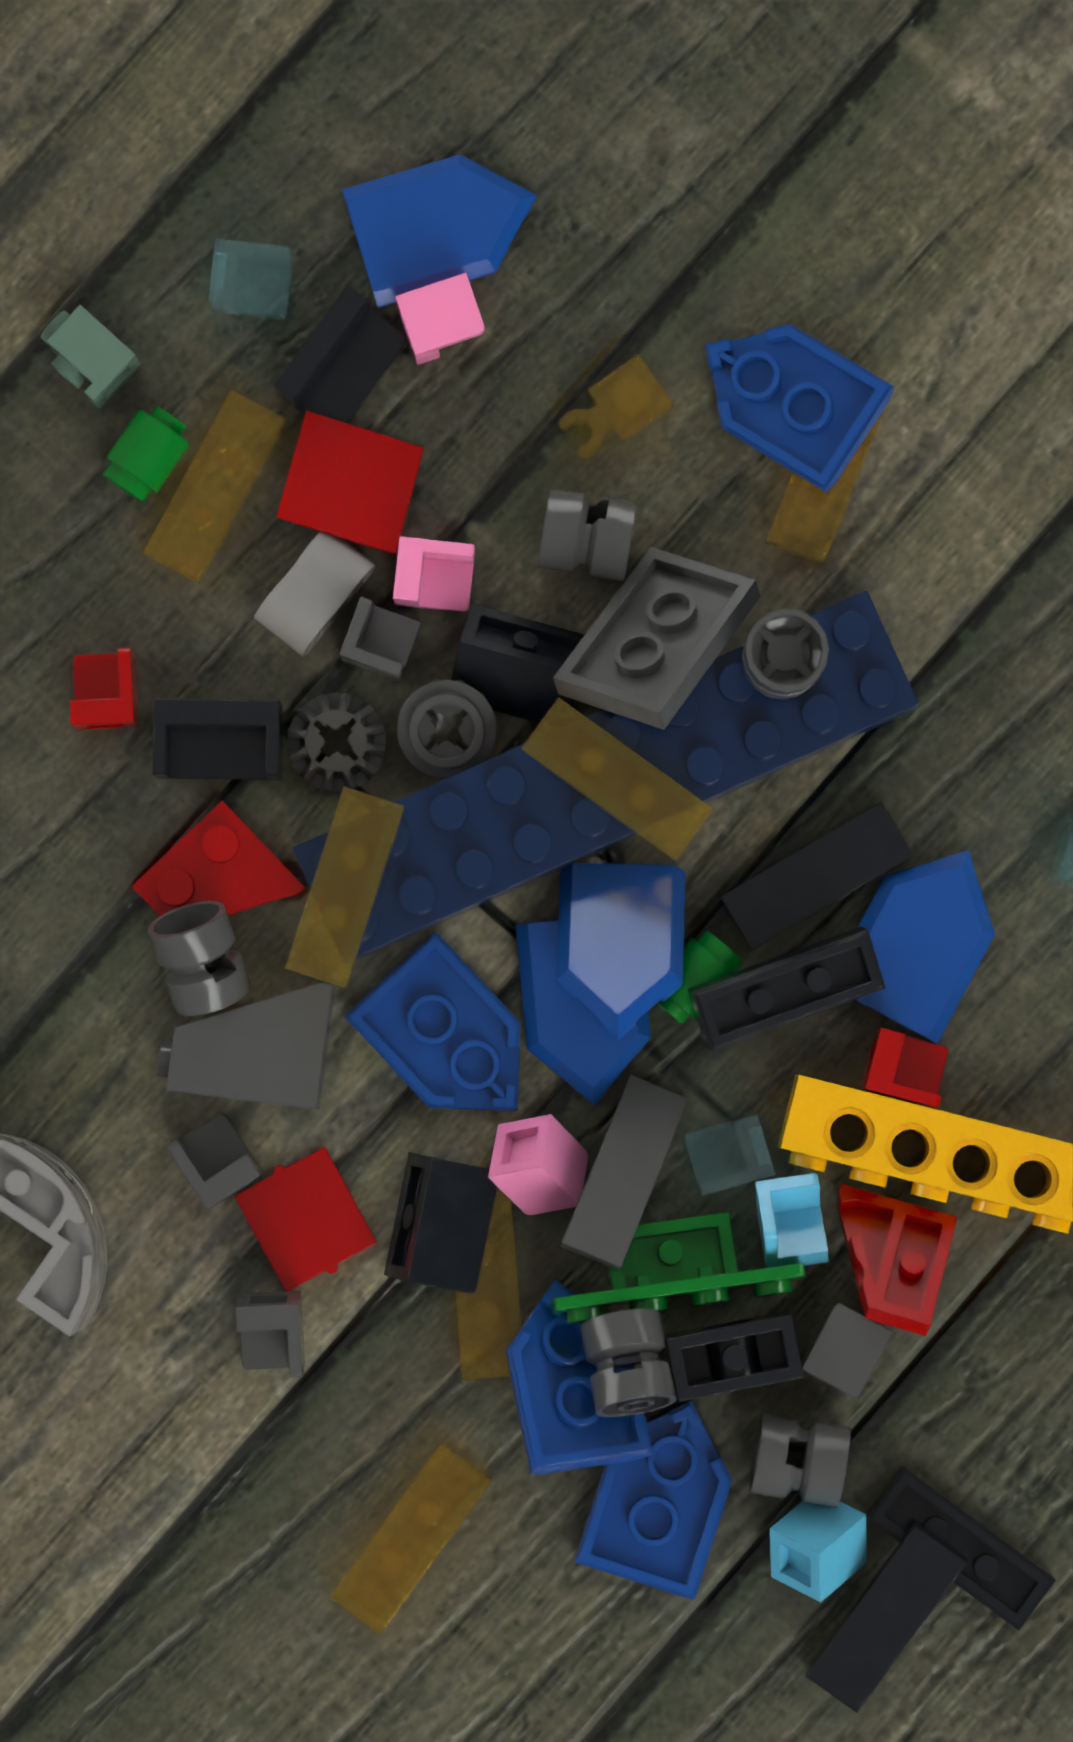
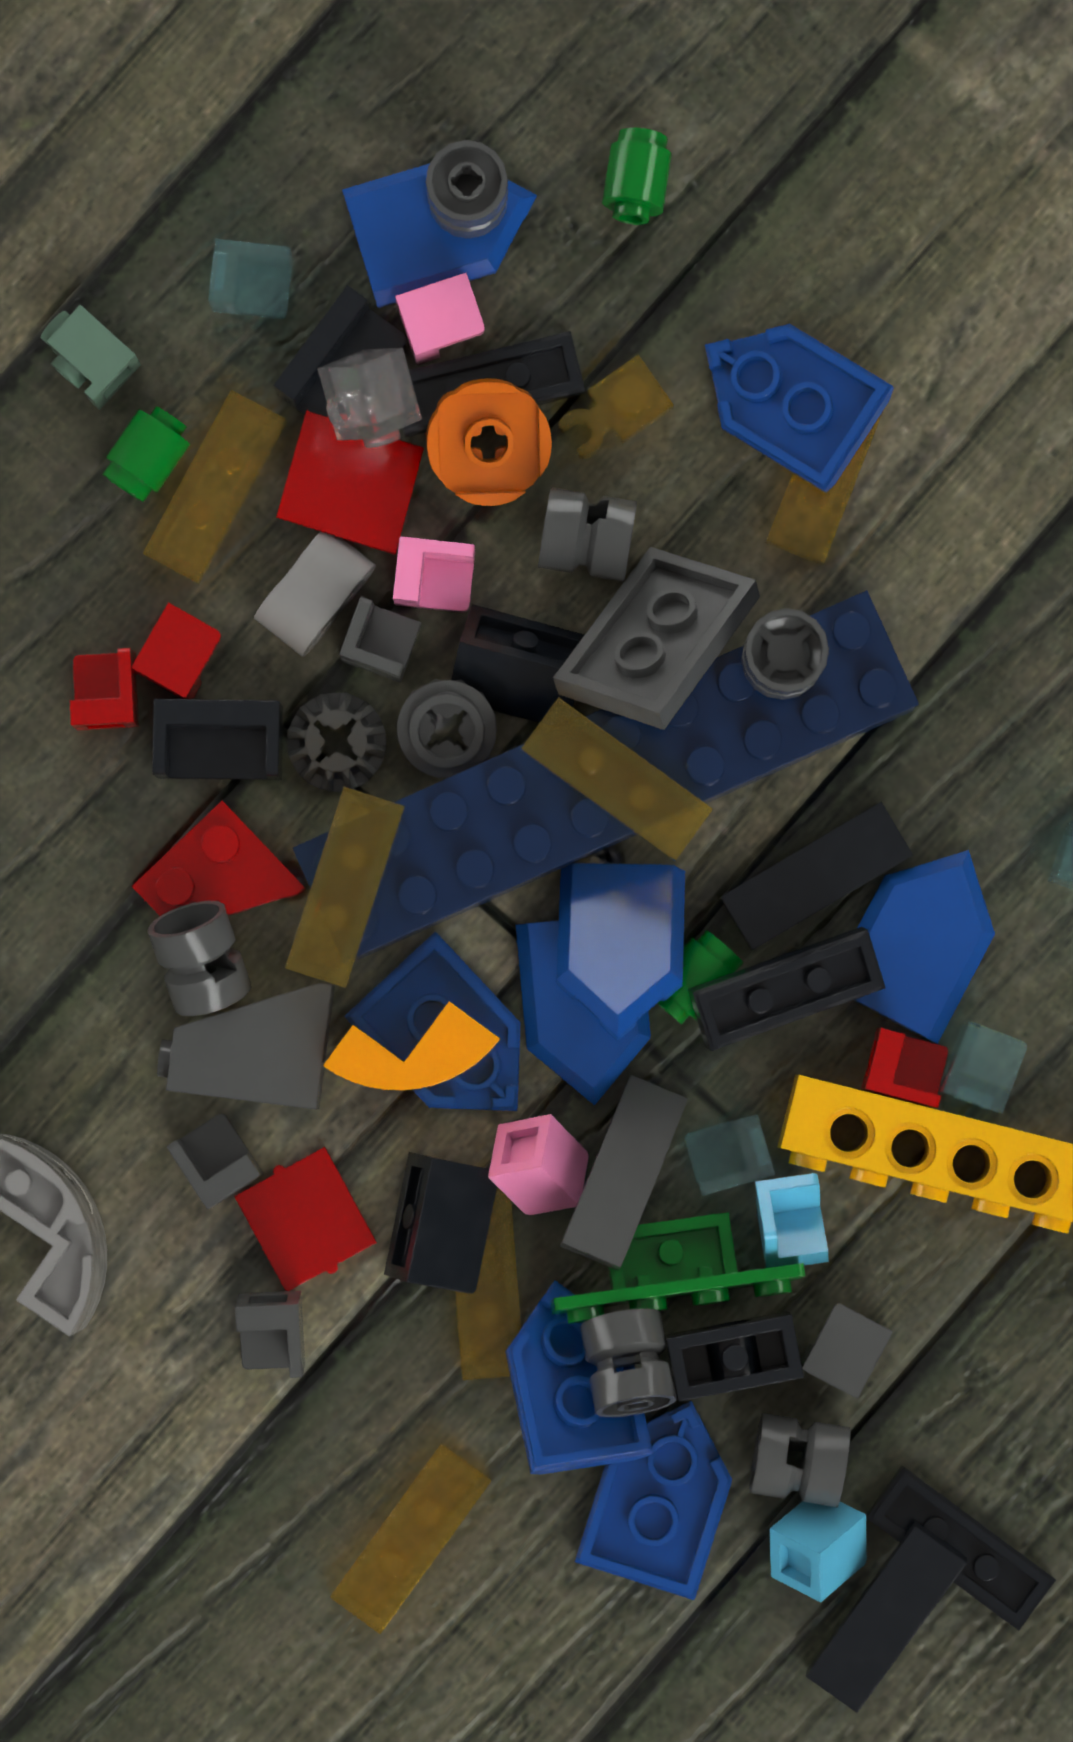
red wing [836,1184,958,1336] -> none
none -> red panel [131,602,221,699]
none -> clear brick [317,348,422,448]
none -> light orange brick [323,1001,501,1090]
none -> black tile [390,331,585,438]
none -> dark grey wheel [426,140,508,239]
none -> orange plate [426,378,552,506]
none -> green brick [602,127,672,225]
none -> clear light blue panel [938,1021,1027,1114]

